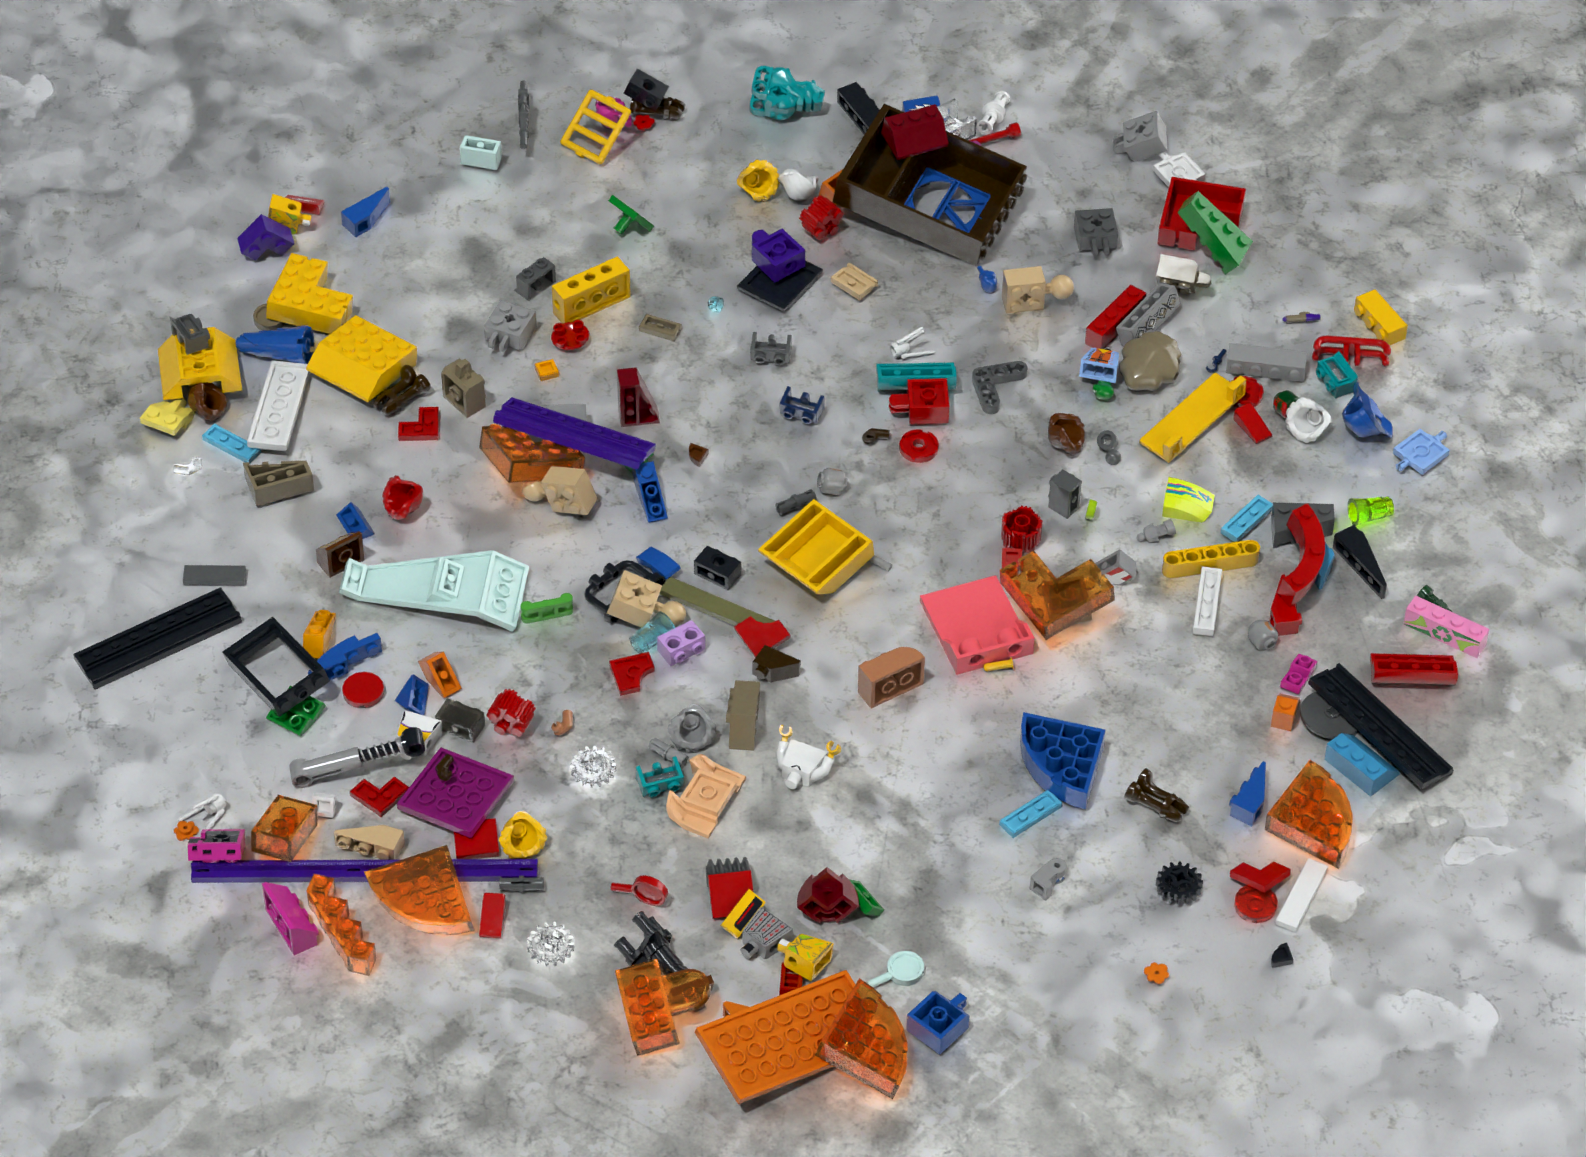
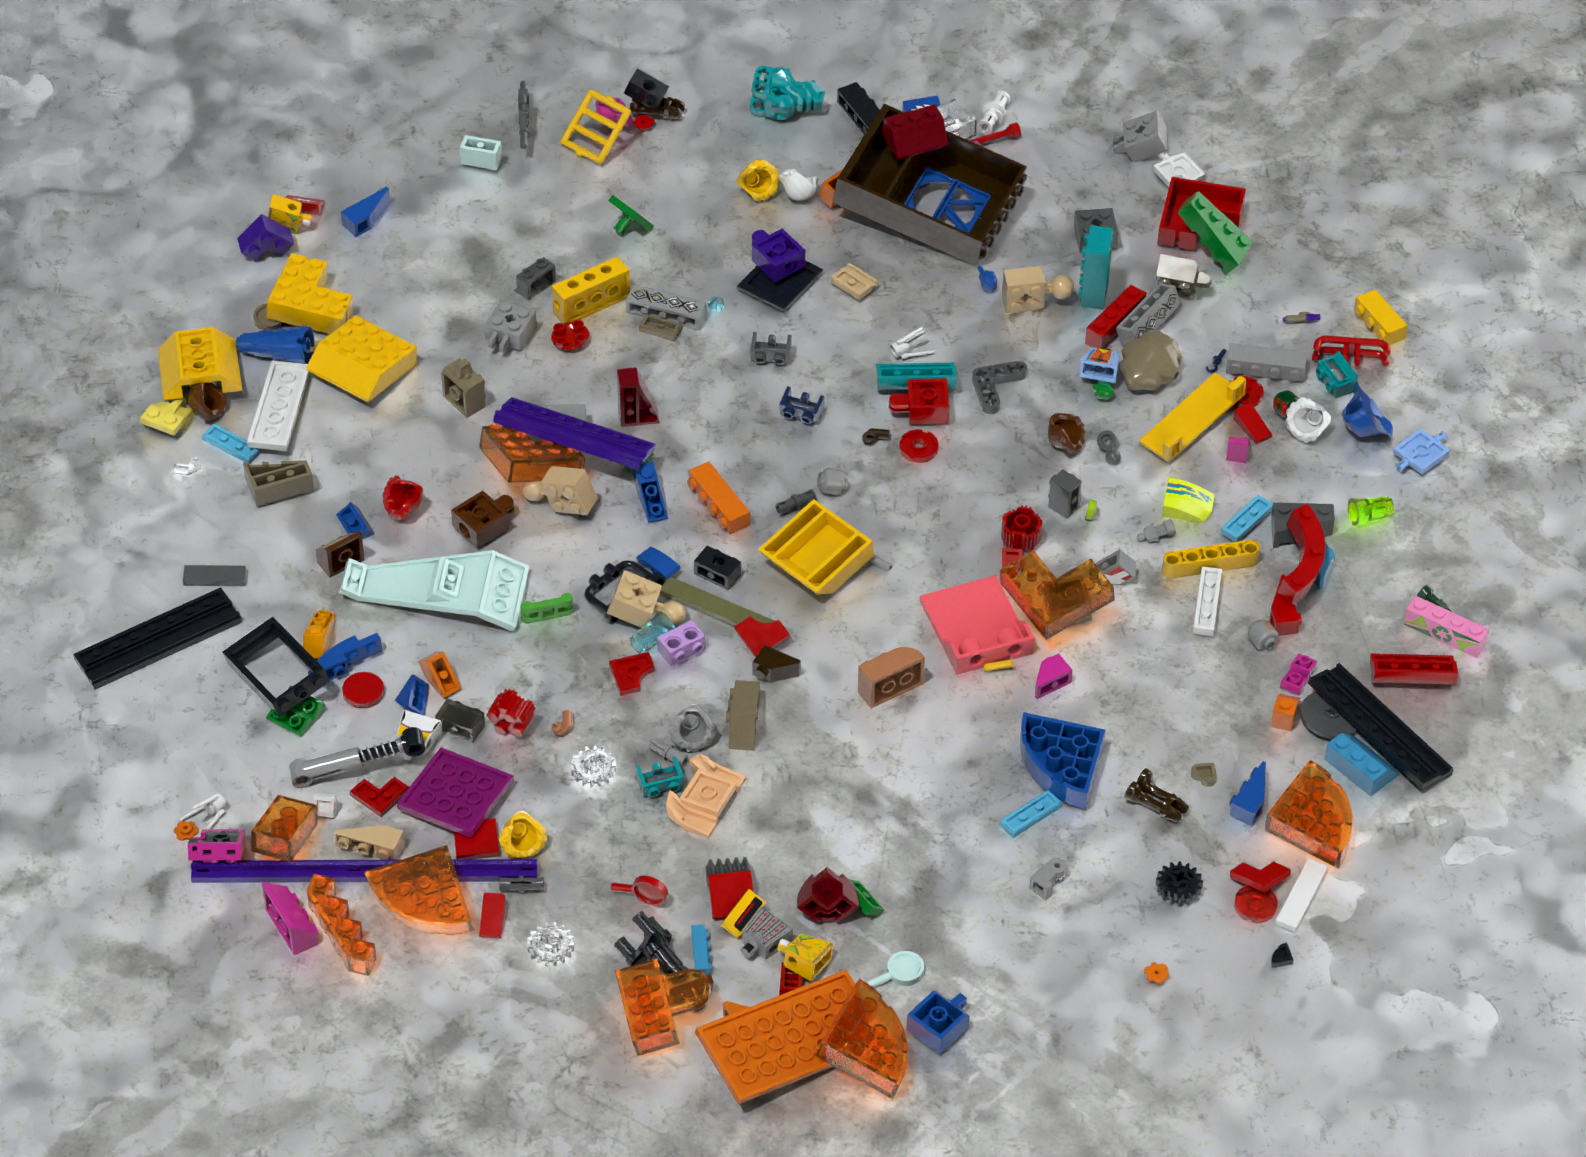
dark grey window [170,314,210,355] -> none
dark brown piece [373,365,431,416] -> none
red tile [398,407,439,441] -> none
dark brown arm [435,754,454,781] -> none
light orange tile [535,359,559,381] -> none
reddish brown tile [689,443,709,467] -> none
white torso [776,725,841,789] -> none
red brick [799,195,844,240] -> none
black slope [1333,525,1387,599] -> none
none -> reddish brown brick [451,490,514,549]
none -> light grey brick [626,284,707,331]
none -> orange brick [687,461,750,535]
none -> dark azure piece [691,925,712,978]
none -> dark pink slope [1035,653,1073,699]
none -> teal brick [1078,225,1113,310]
none -> dark tan tile [1191,763,1217,787]
none -> dark pink slope [1226,437,1250,463]

